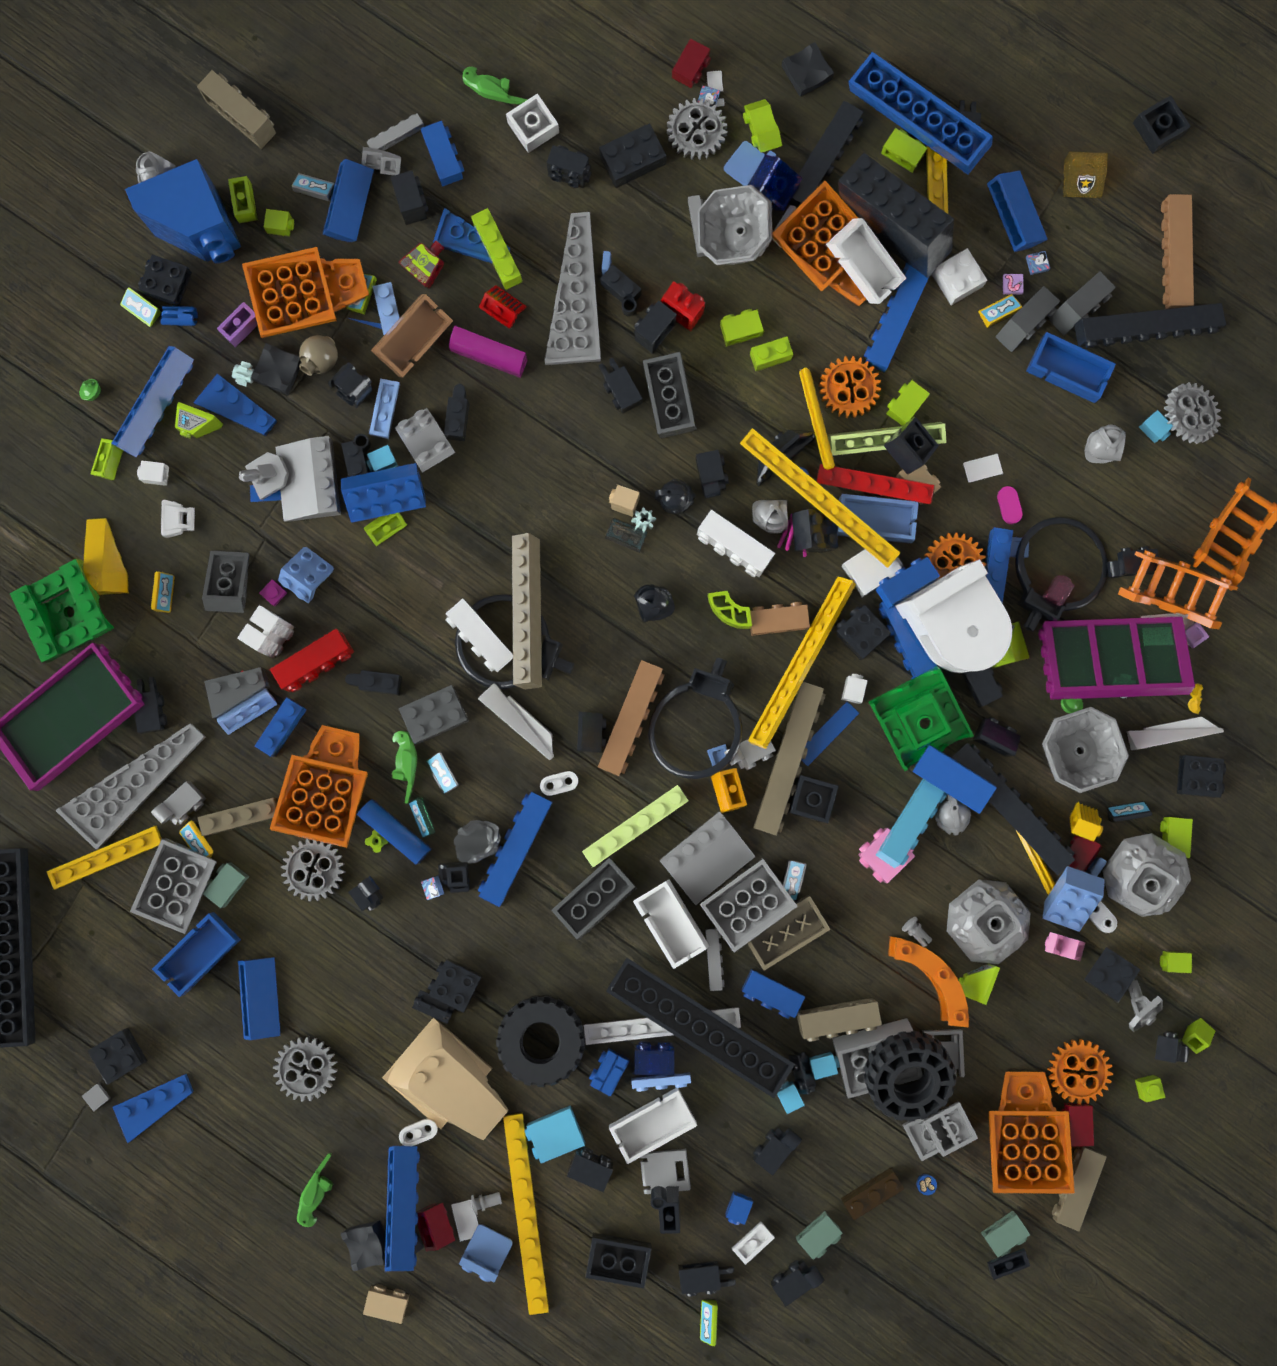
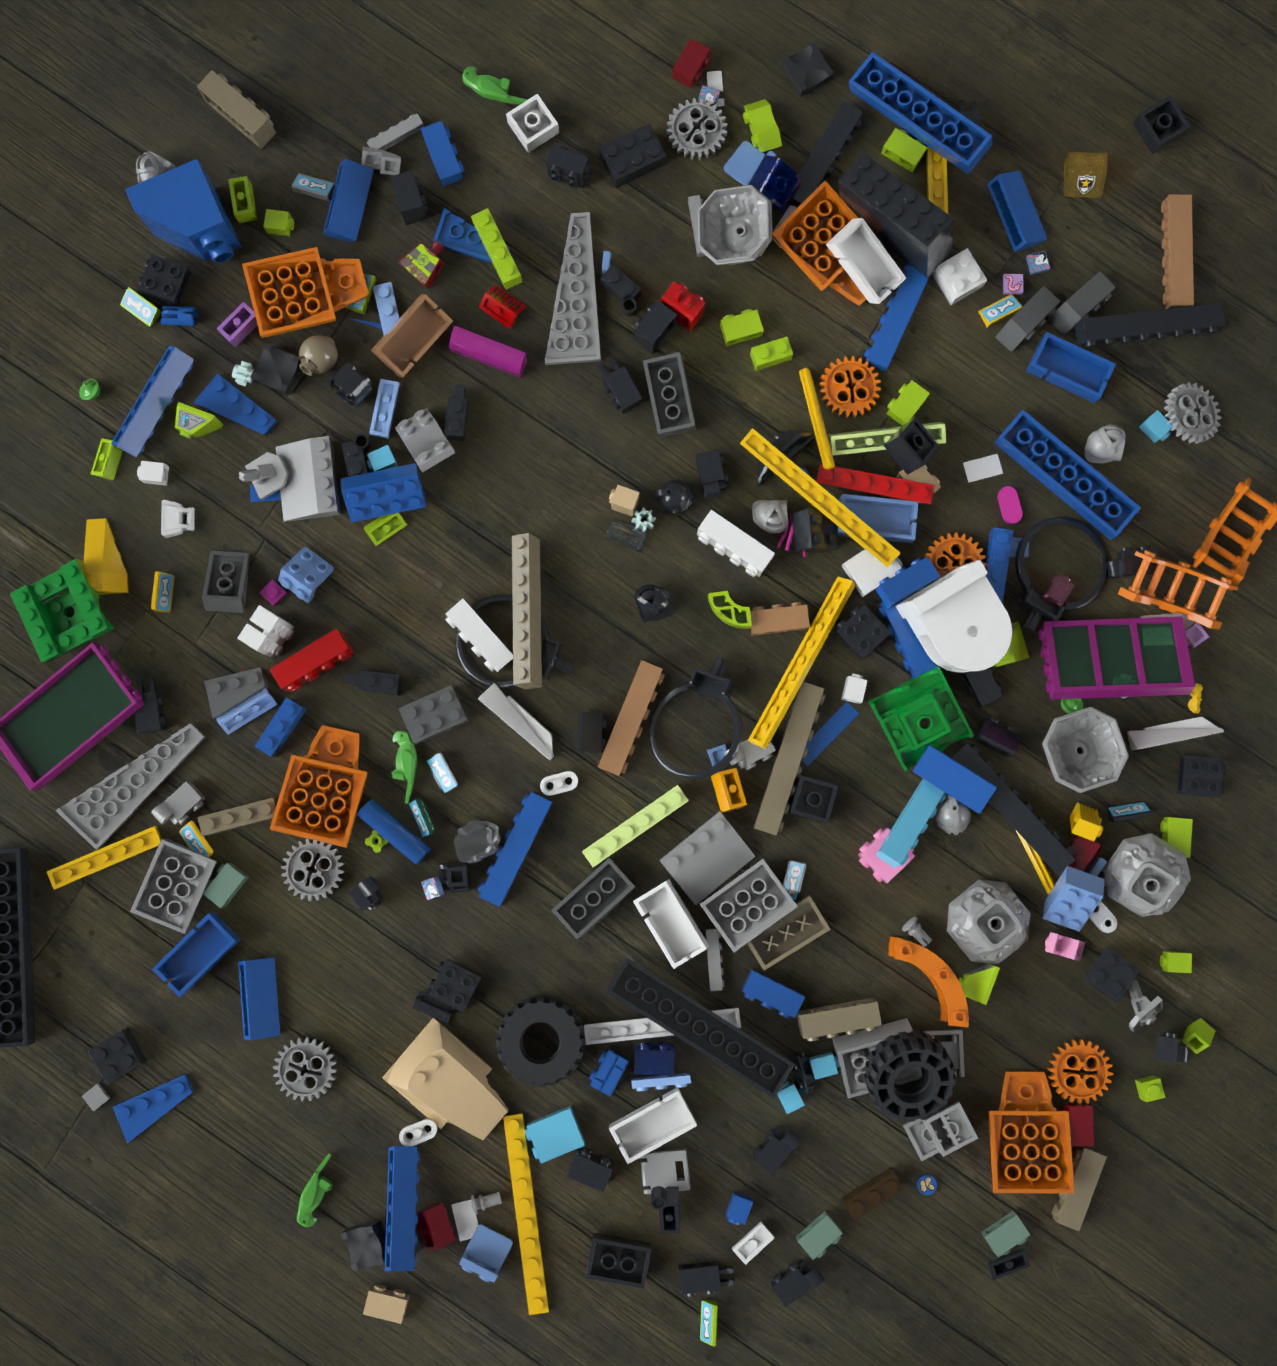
none -> blue brick [994,410,1141,540]

